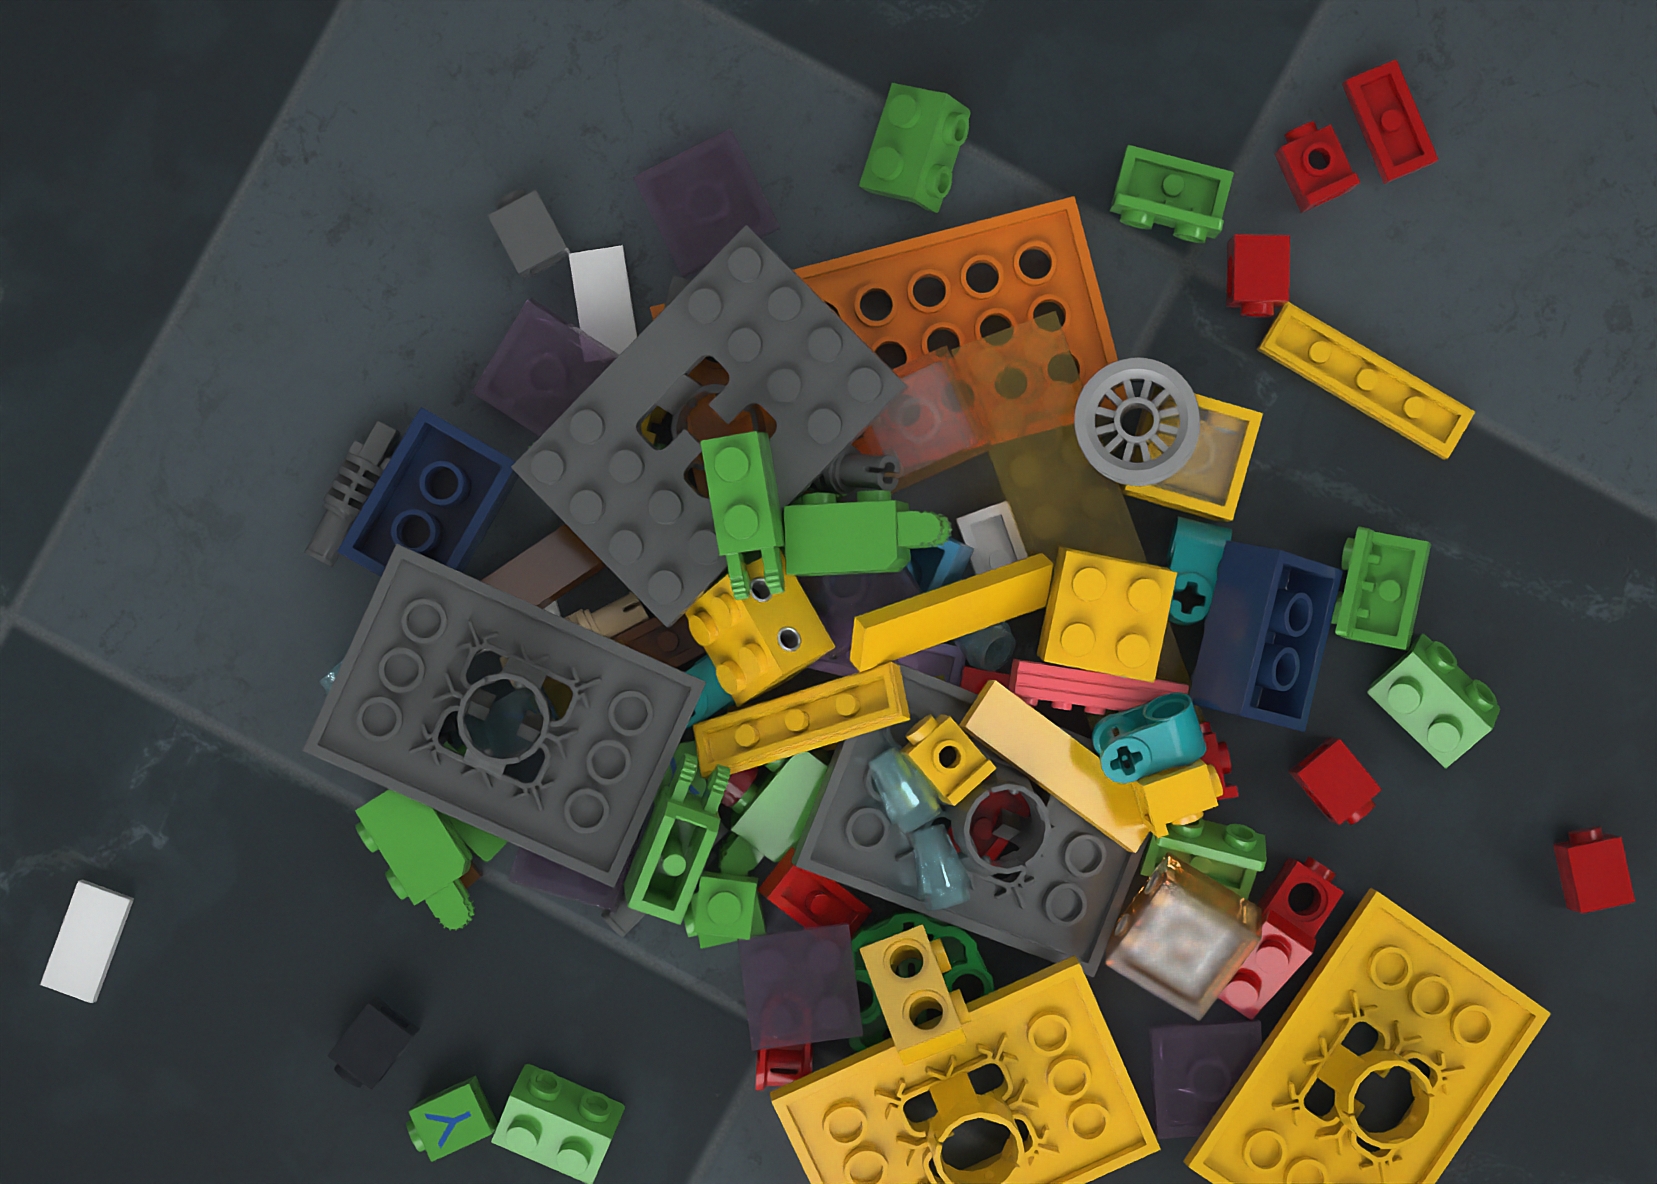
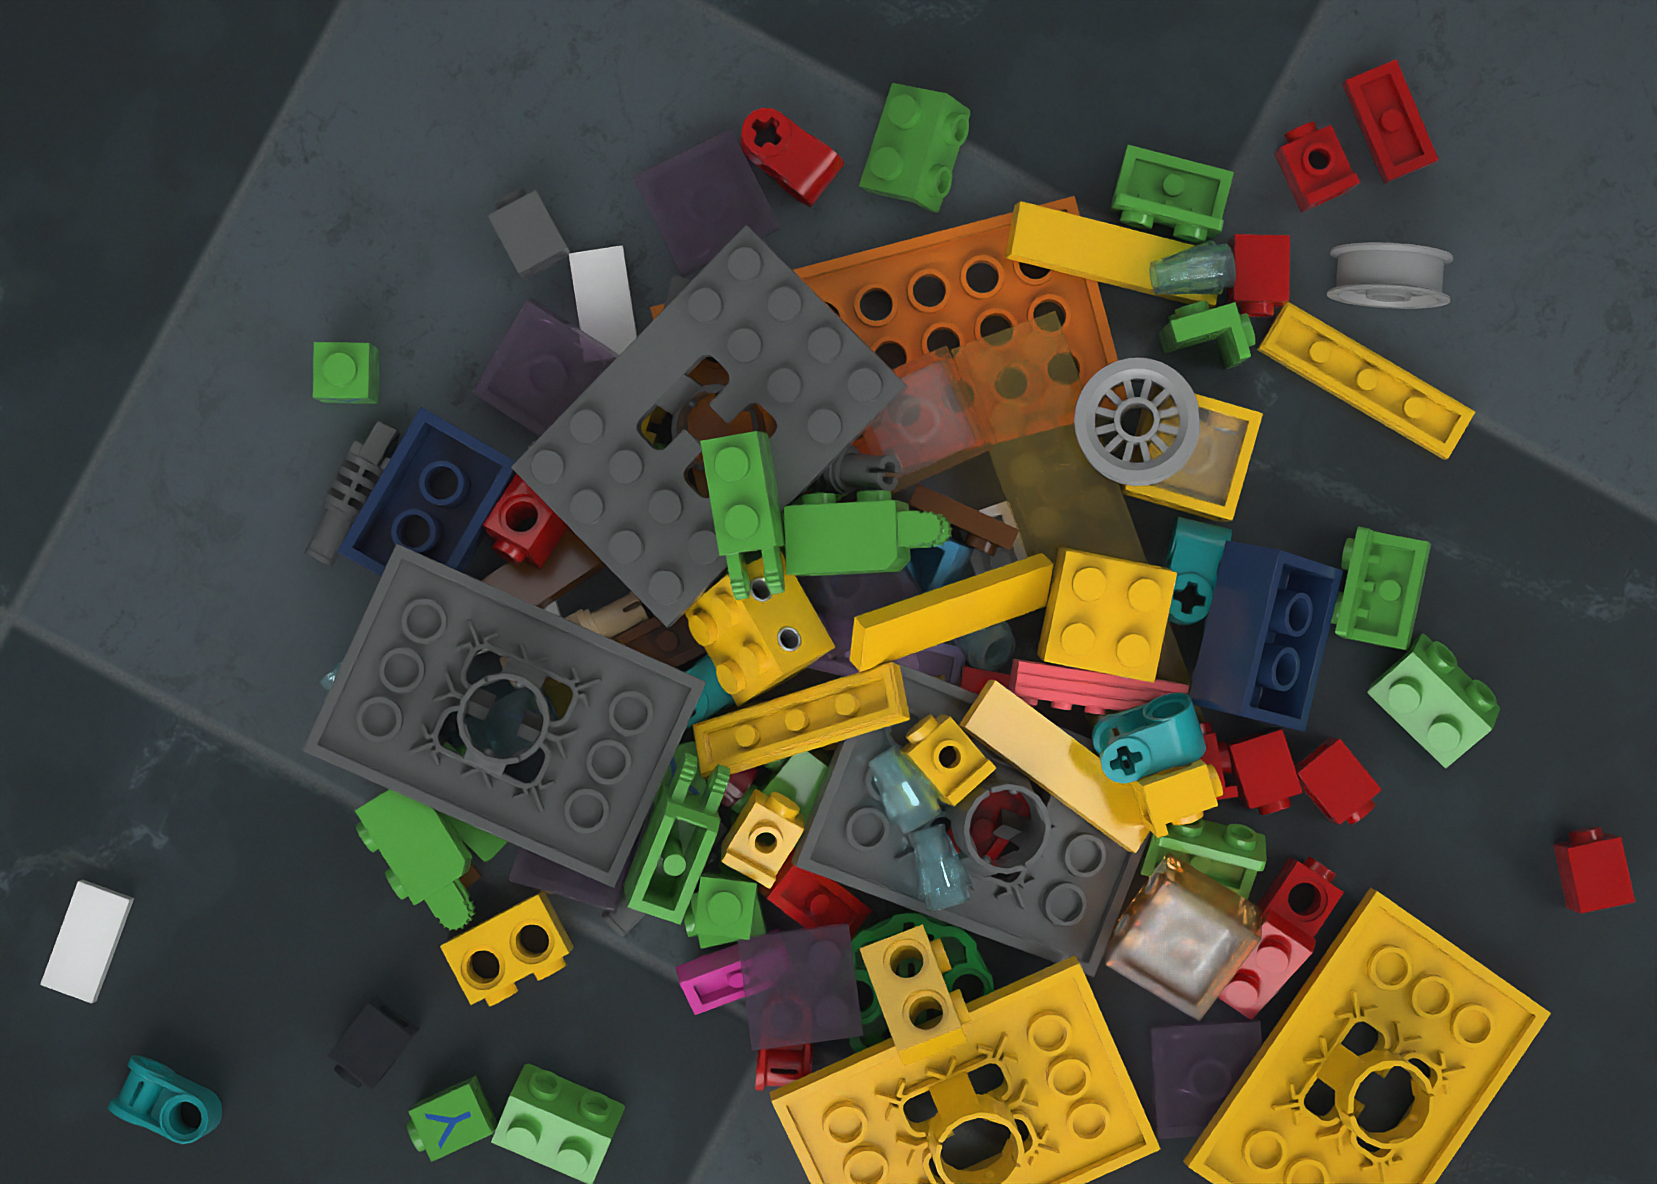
none -> teal piece [107,1055,223,1144]
none -> bright green brick [313,342,380,404]
none -> yellow brick [440,890,574,1007]
none -> red brick [483,474,569,569]
none -> dark pink plate [675,929,798,1015]
none -> yellow brick [721,789,805,889]
none -> red piece [740,107,845,207]
none -> reddish brown plate [908,483,1019,557]
none -> yellow tile [1005,201,1225,309]
none -> clear light blue cone [1149,240,1236,295]
none -> bright green bracket [1157,301,1255,370]
none -> red brick [1226,728,1303,815]
none -> light grey wheel [1327,242,1454,309]

